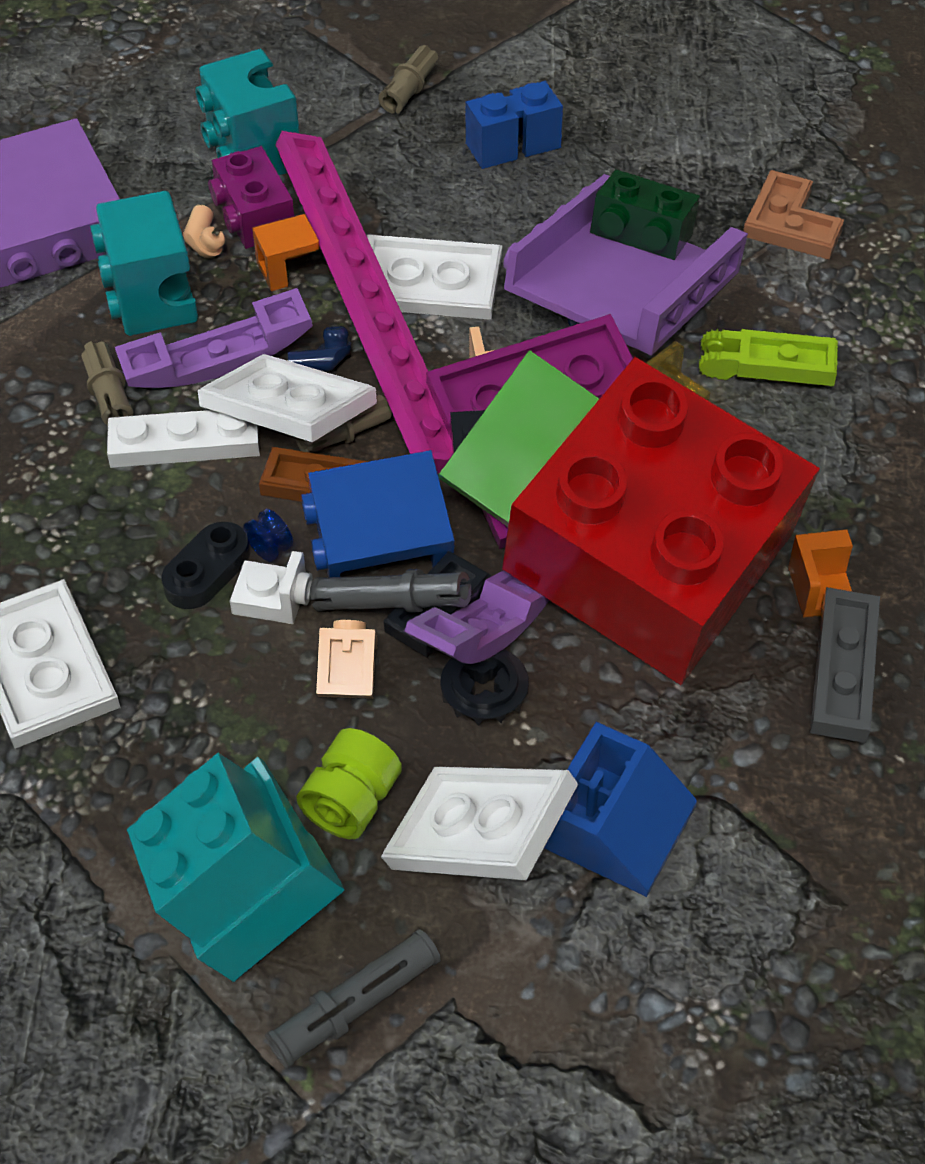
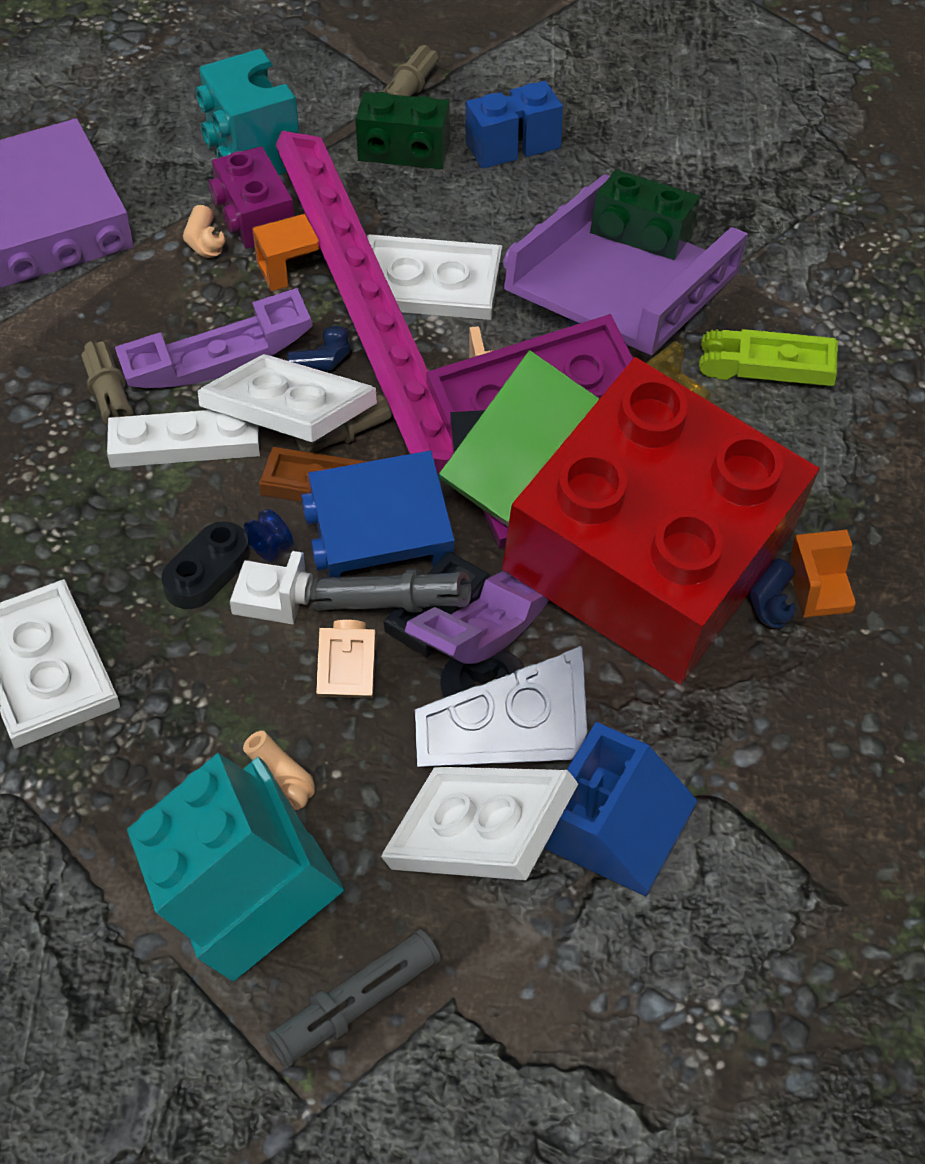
teal piece [90,191,198,336] -> none
lime wheel [296,728,402,840] -> none
nougat tile [743,170,844,260] -> none
dark grey plate [810,587,880,743] -> none
none -> light nougat arm [243,731,315,810]
none -> dark green brick [355,92,450,170]
none -> wing [415,646,588,768]
none -> dark blue arm [749,559,795,628]

